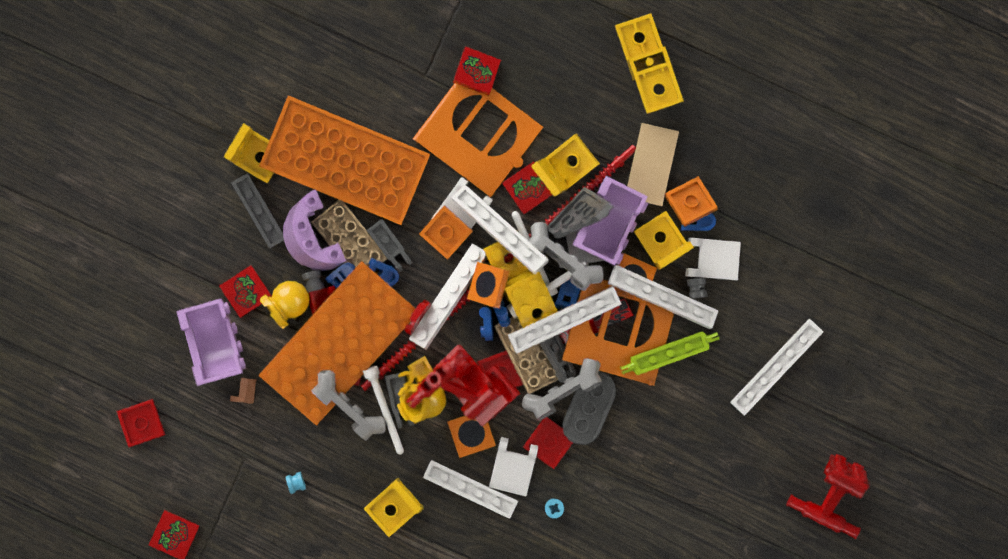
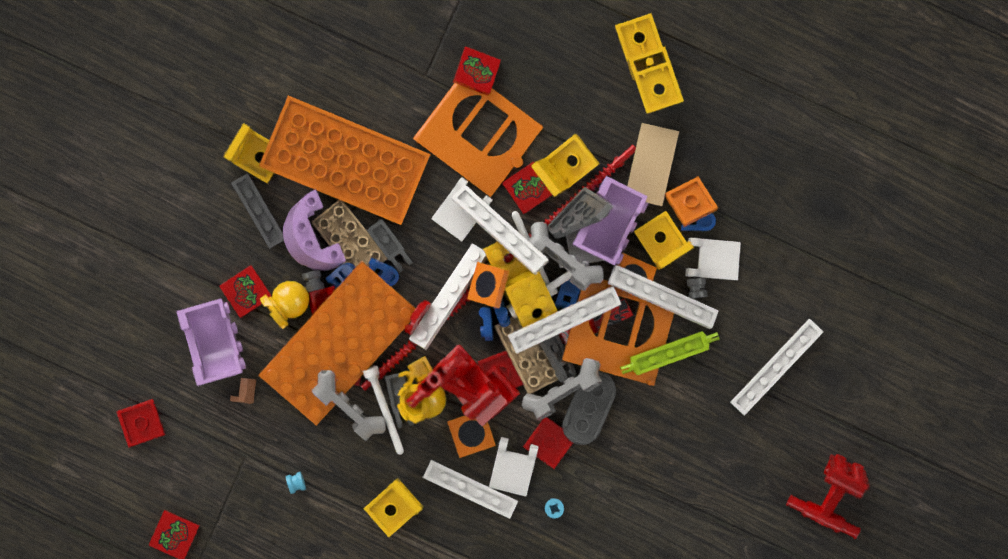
orange tile [419,205,473,260] -> none

